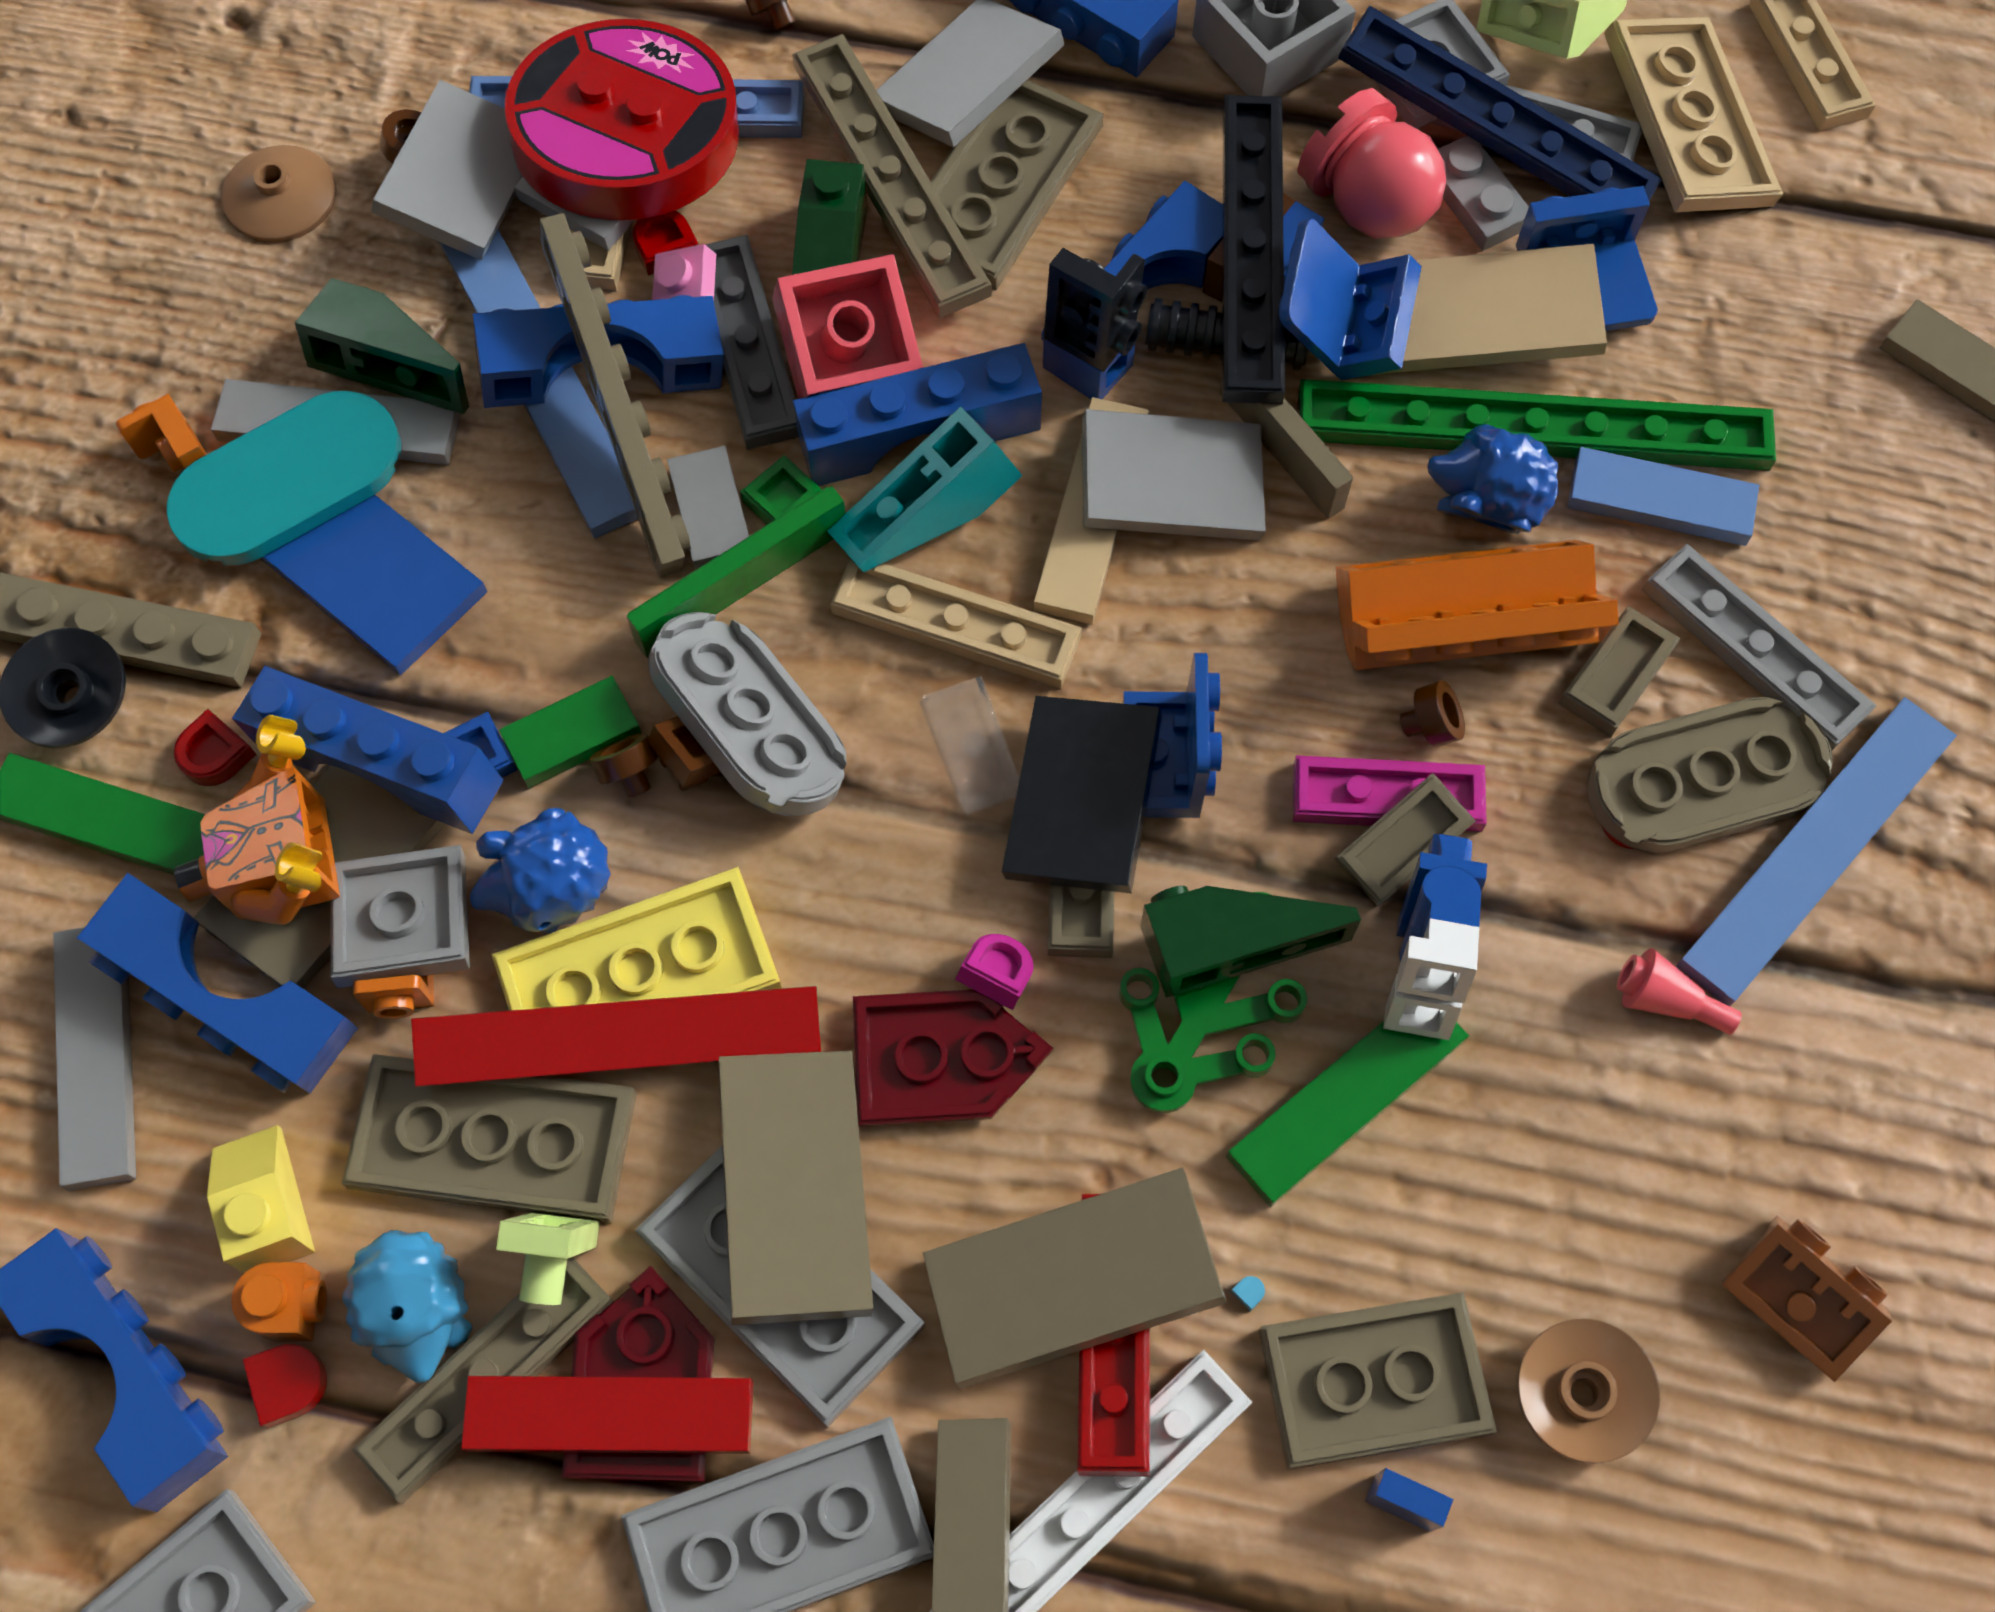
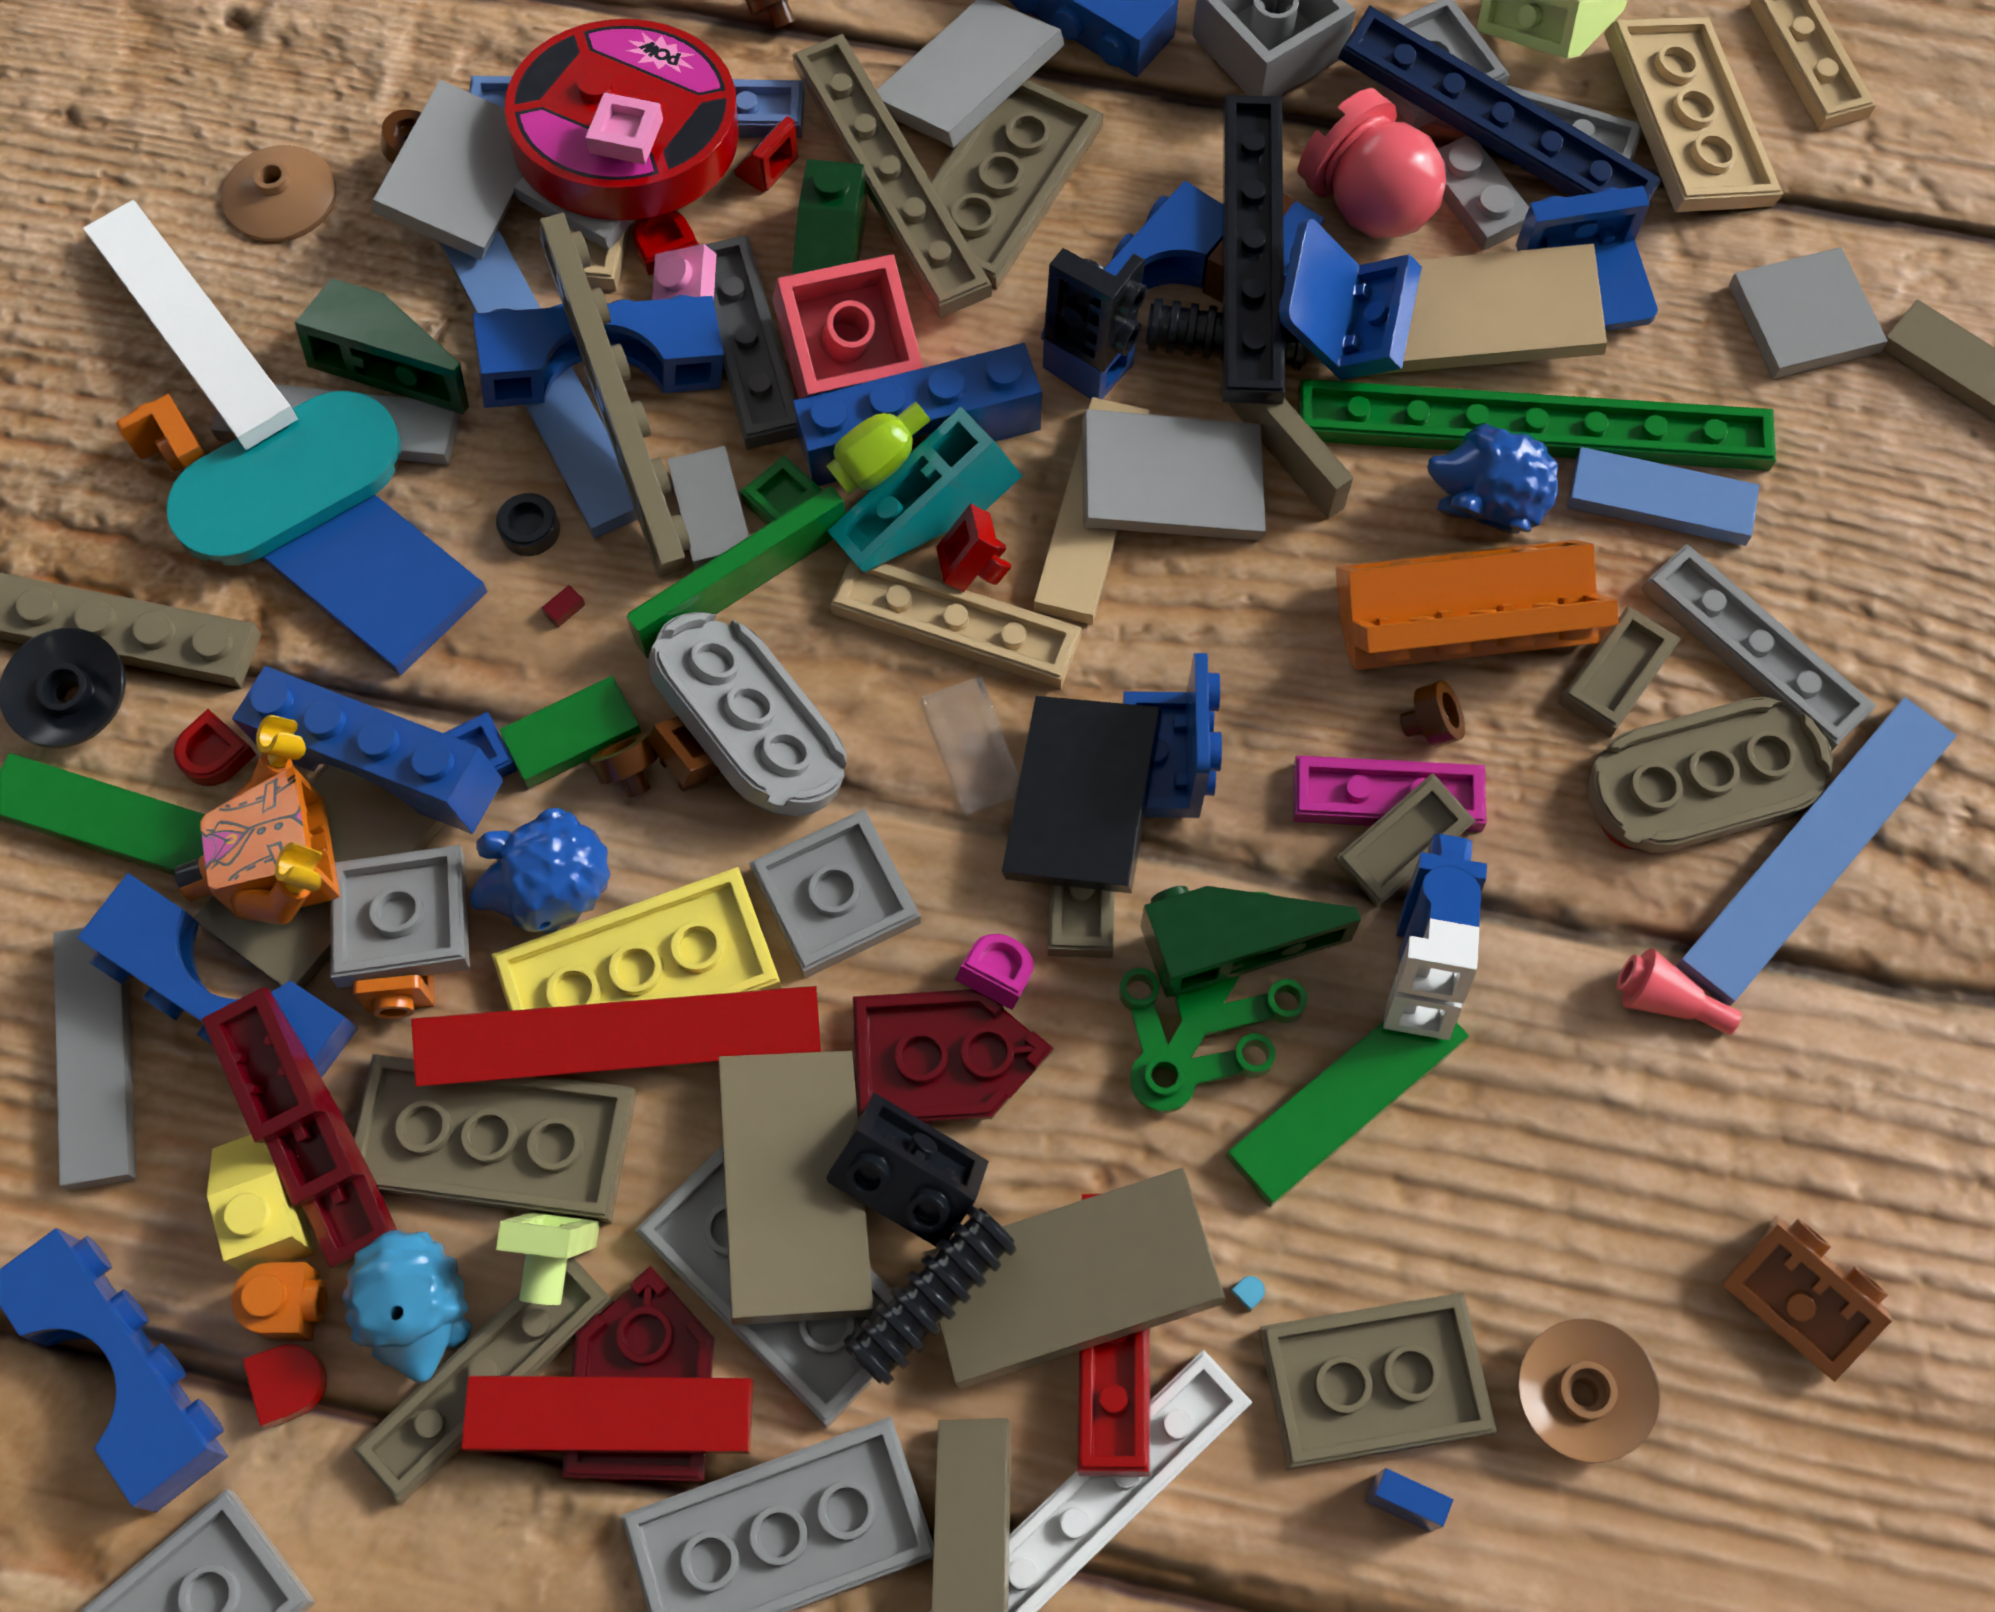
none -> white tile [83,199,298,450]
none -> dark red slope [201,987,397,1268]
none -> black tile [496,493,560,556]
none -> dark red piece [542,585,585,628]
none -> bright pink plate [585,92,663,165]
none -> red slope [734,116,799,193]
none -> light grey tile [749,809,921,978]
none -> lime plant [826,401,931,494]
none -> black bracket [826,1092,989,1248]
none -> black piece [843,1206,1017,1385]
none -> red tile [936,503,1011,592]
none -> light grey tile [1729,247,1888,379]

